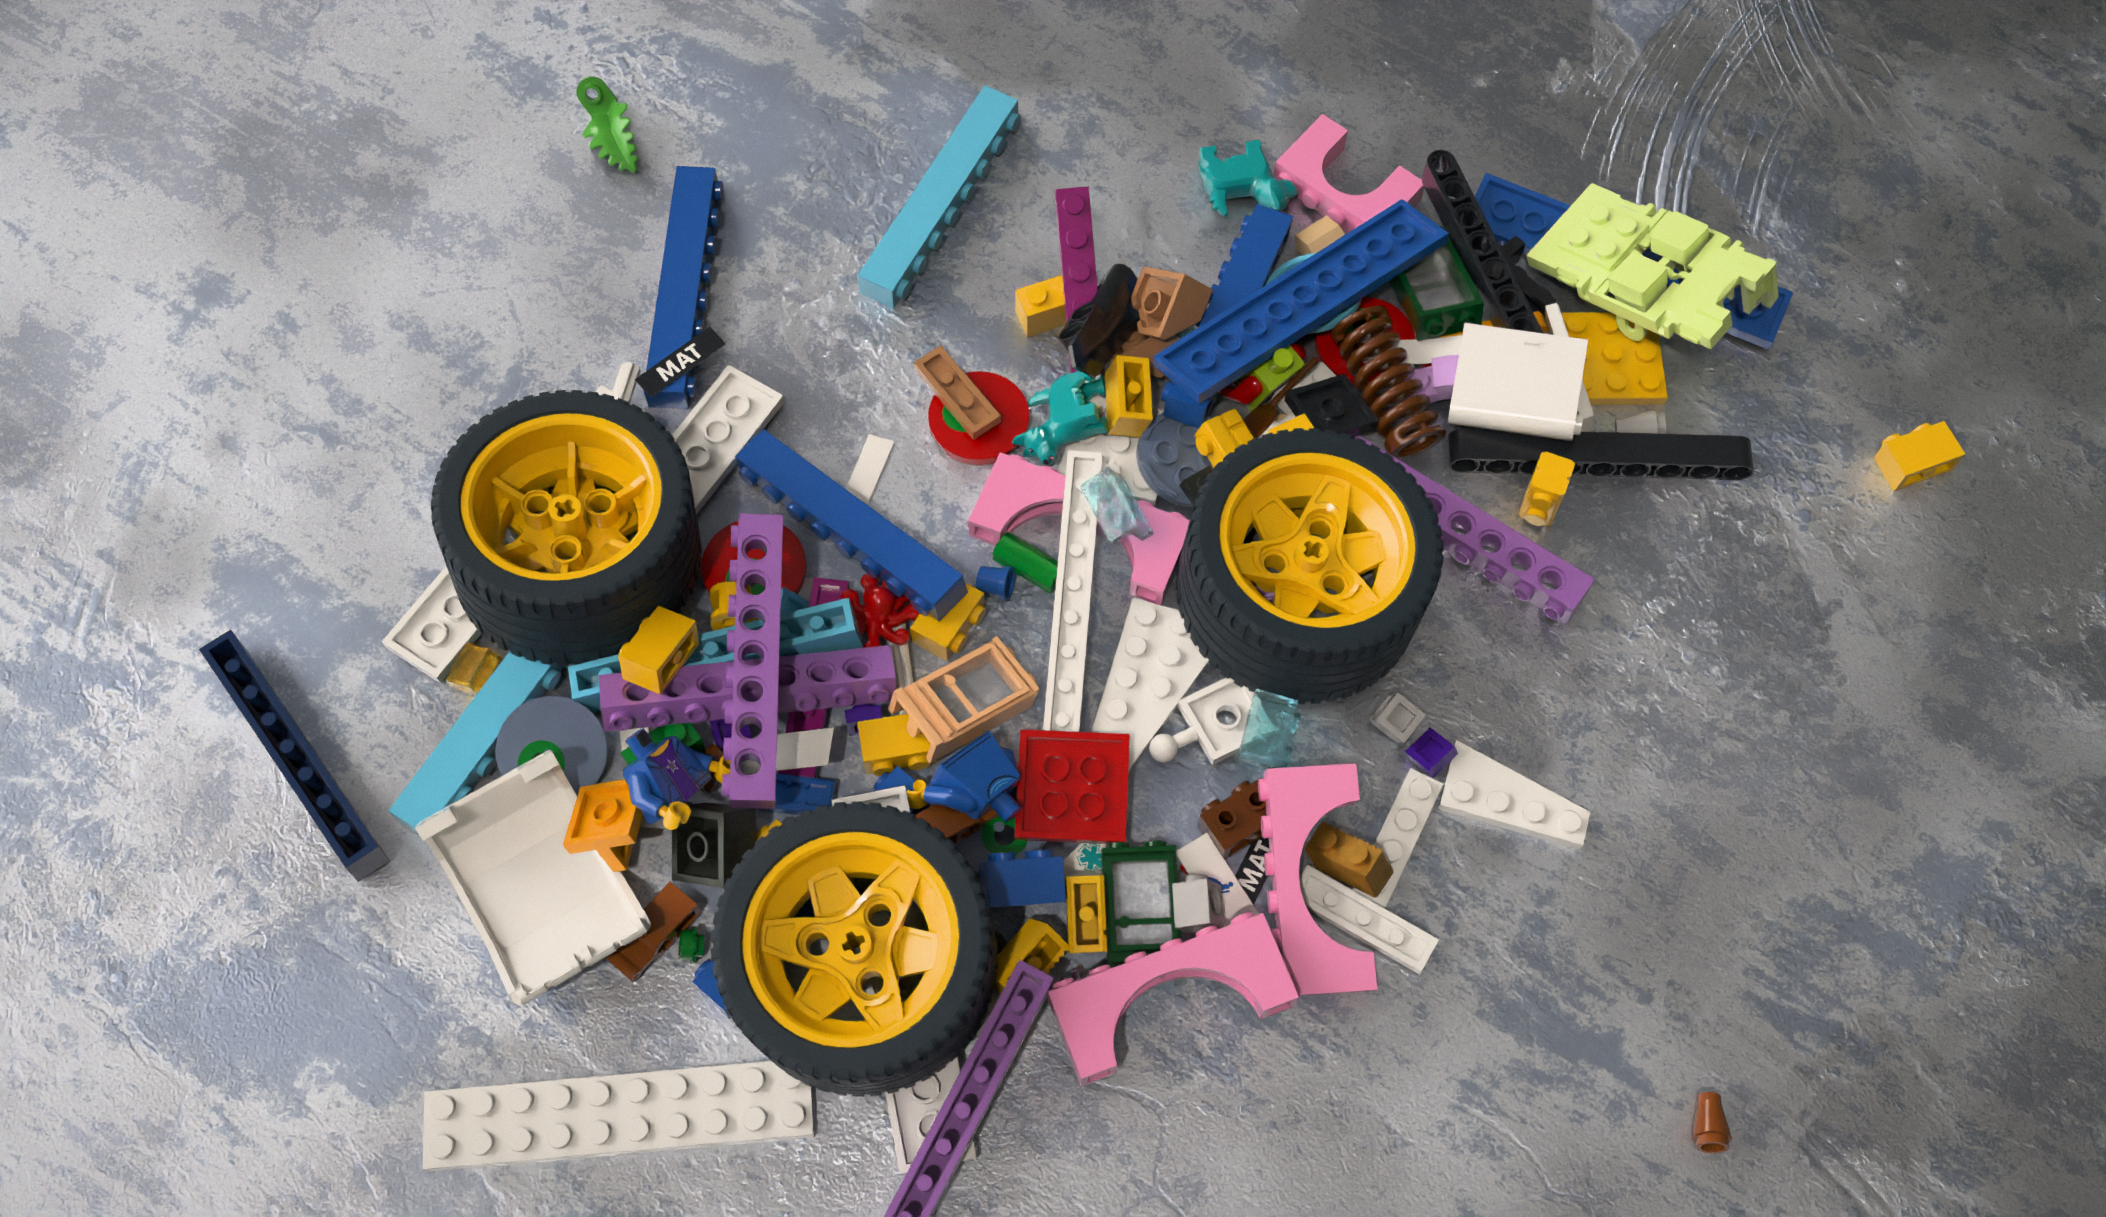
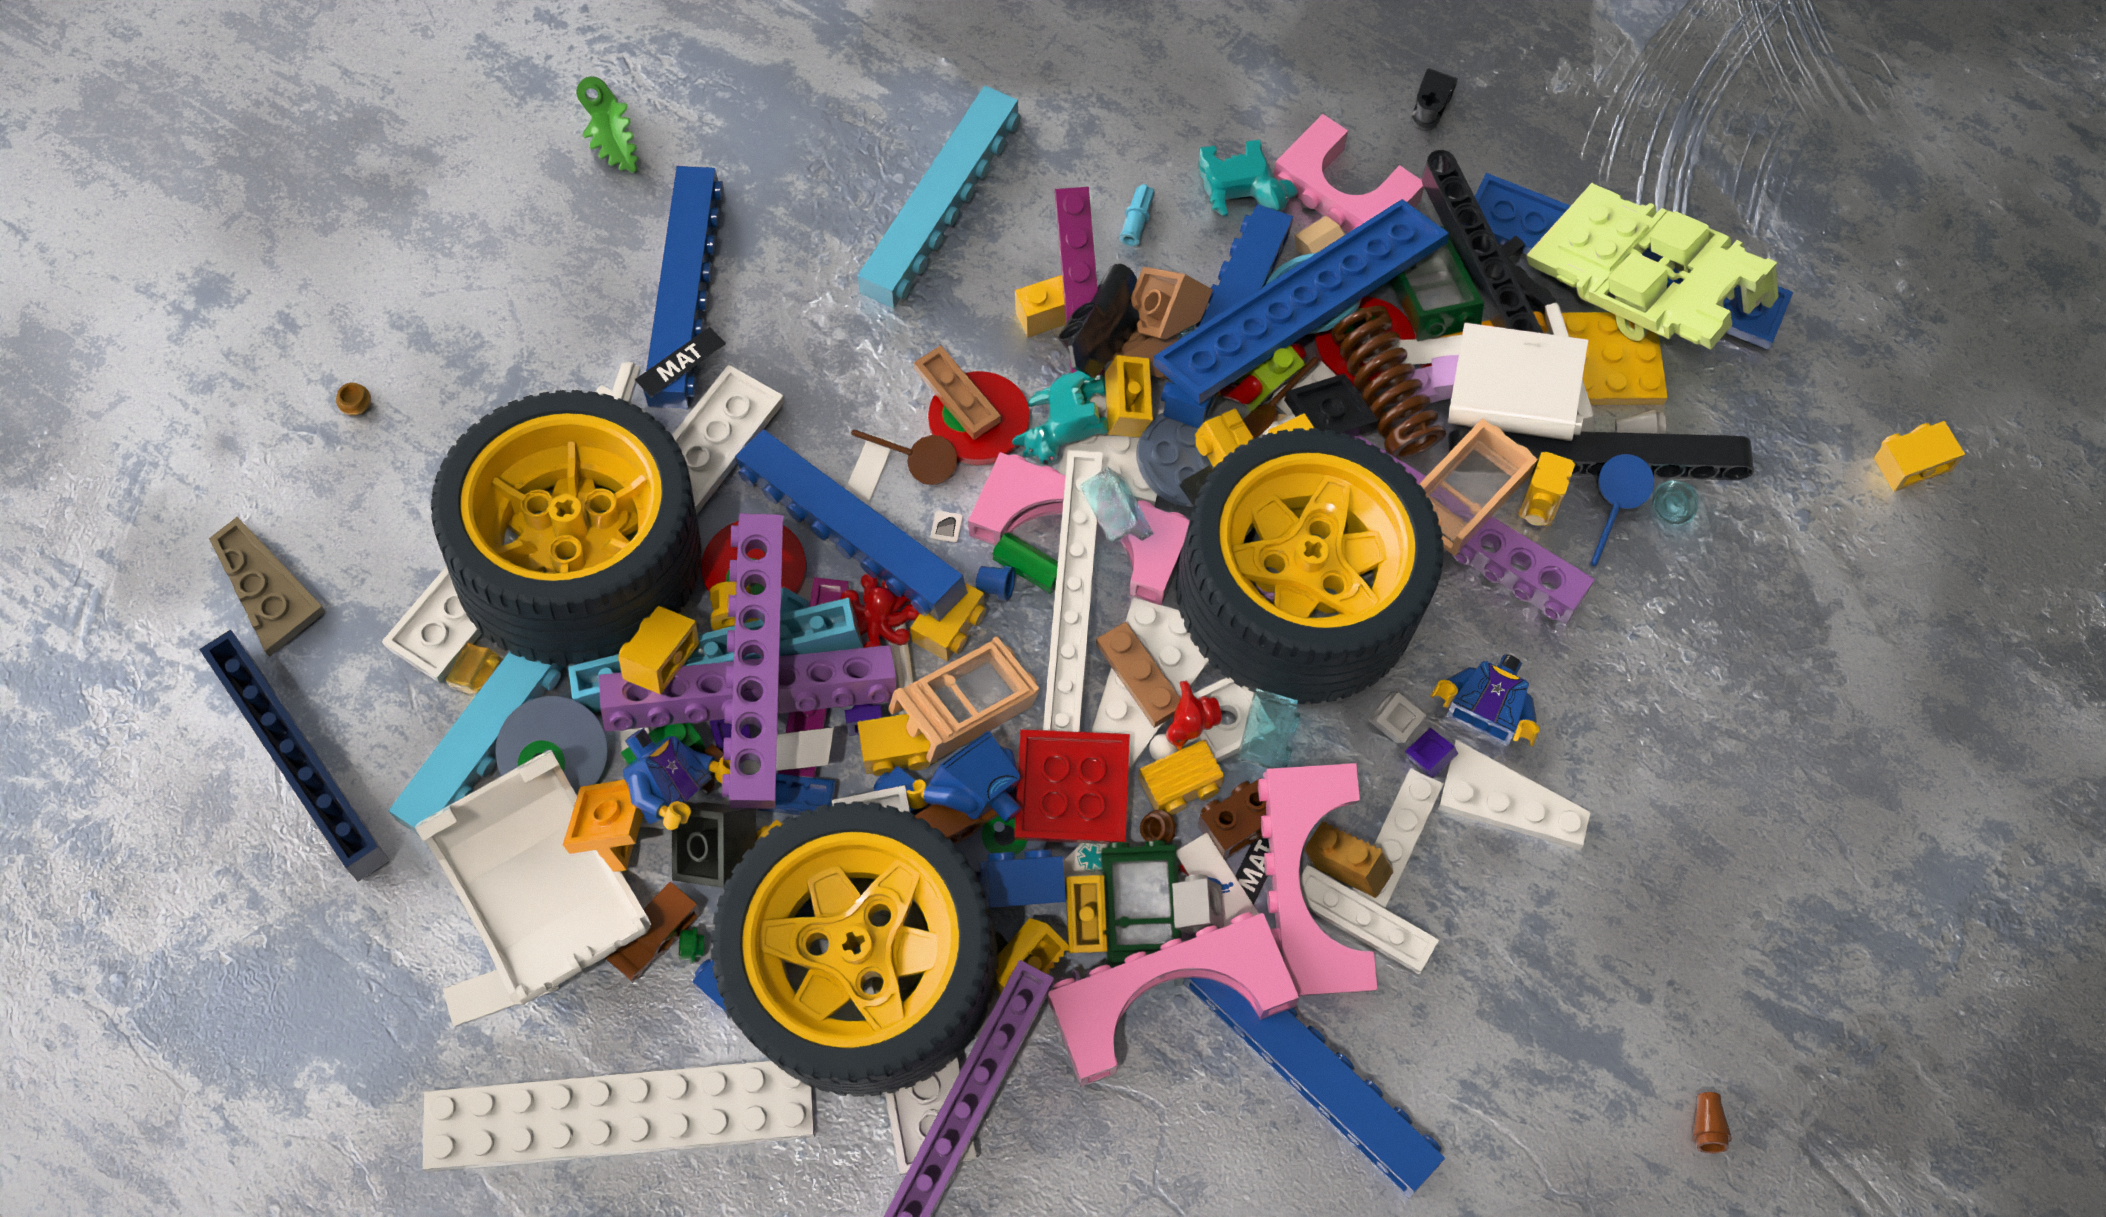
none -> dark tan wing [209,517,326,657]
none -> pearl gold plate [336,382,371,416]
none -> white sticker [443,970,559,1027]
none -> reddish brown piece [851,430,958,485]
none -> white sticker [930,511,962,542]
none -> medium nougat plate [1096,622,1180,728]
none -> medium azure axle [1119,184,1154,246]
none -> yellow brick [1138,740,1224,815]
none -> reddish brown plate [1140,810,1177,845]
none -> red animal [1166,680,1221,750]
none -> blue brick [1183,978,1445,1199]
none -> black piece [1411,68,1458,131]
none -> door [1419,418,1538,556]
none -> torso [1430,654,1540,746]
none -> blue piece [1591,454,1654,566]
none -> clear light blue cone [1652,480,1699,526]

